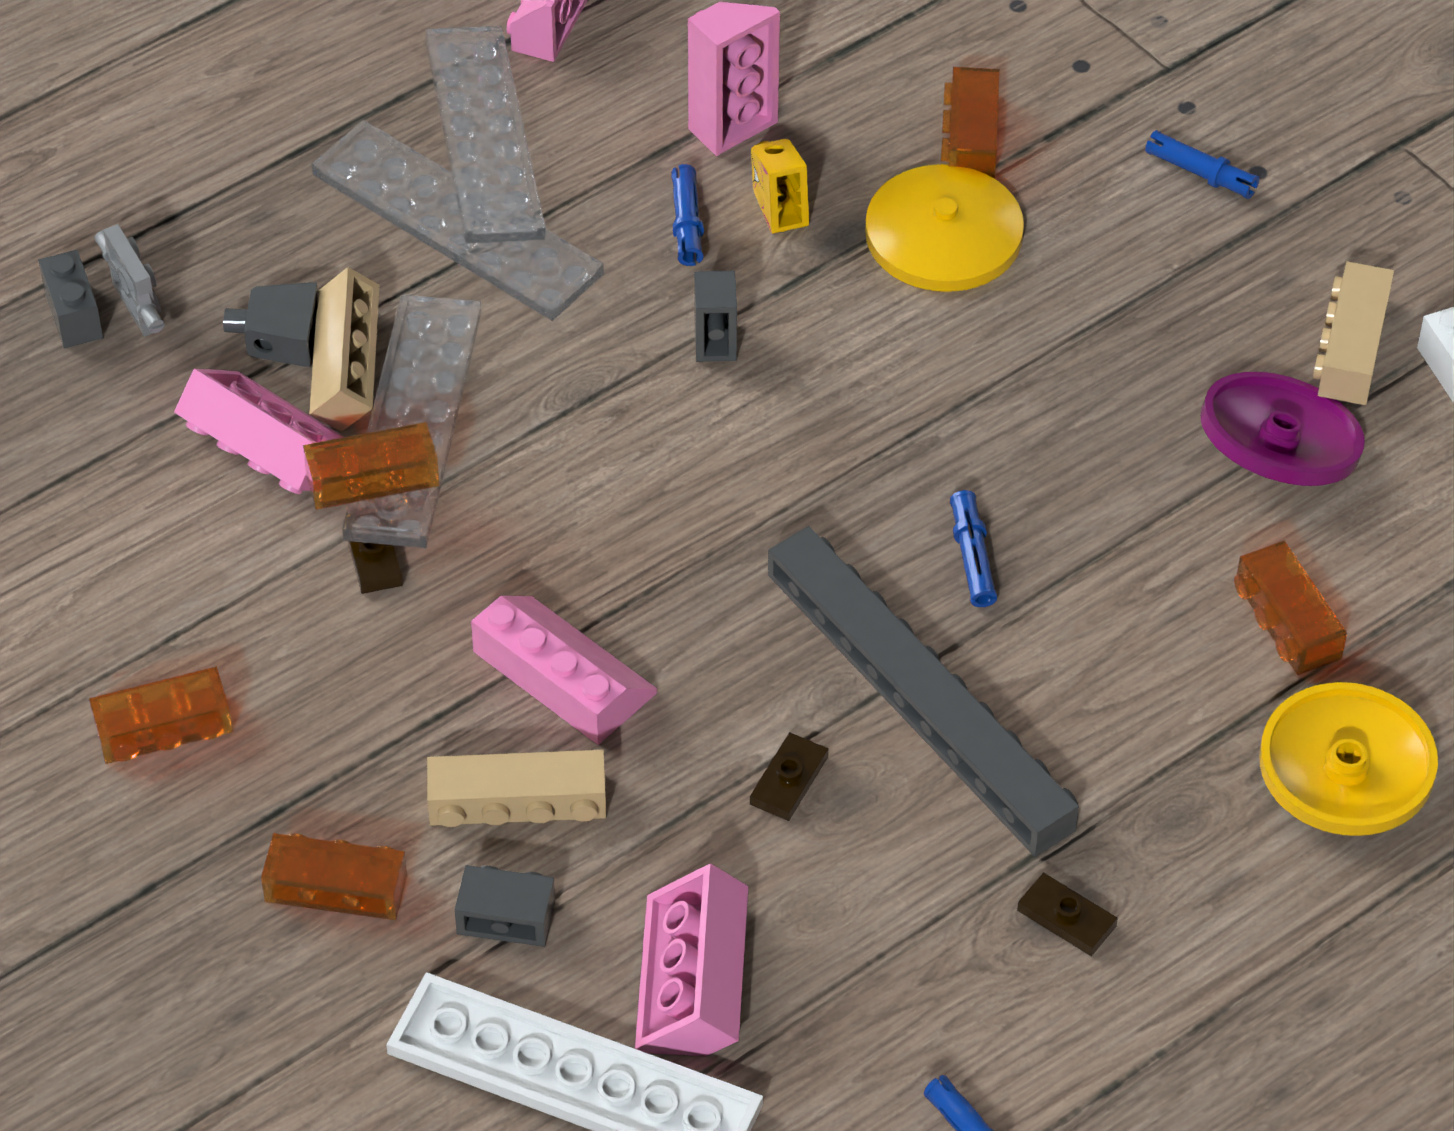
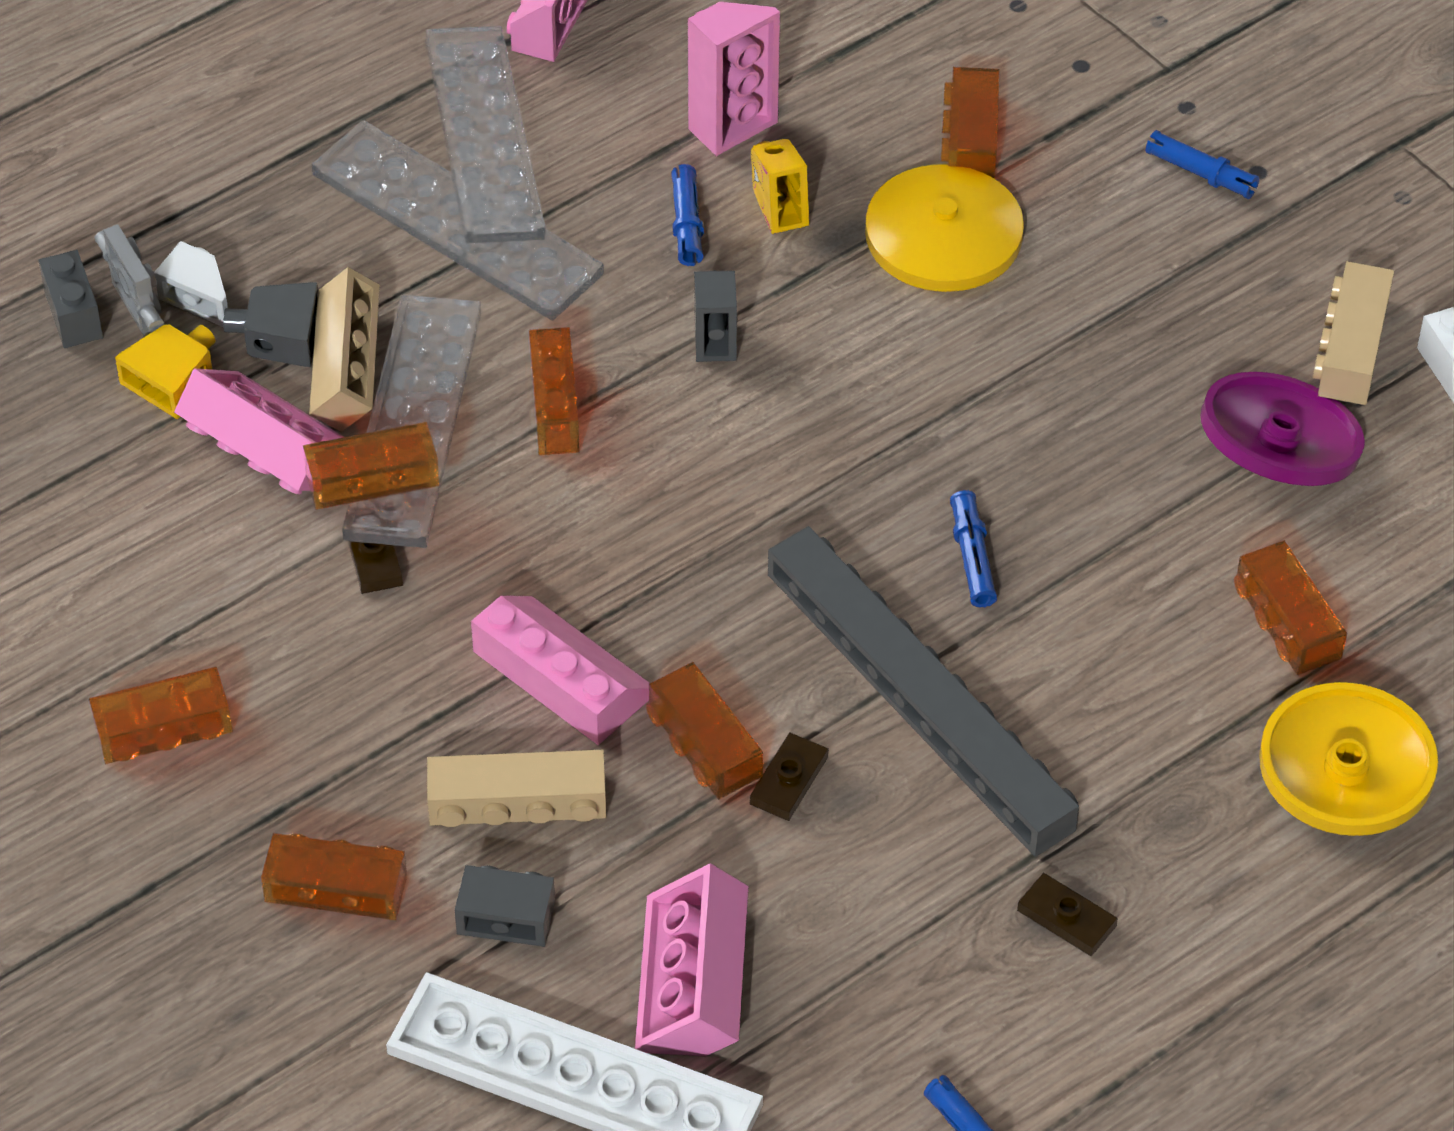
none -> yellow torso [115,324,216,419]
none -> white slope [154,241,228,327]
none -> clear orange brick [529,327,580,455]
none -> clear orange brick [646,662,763,800]

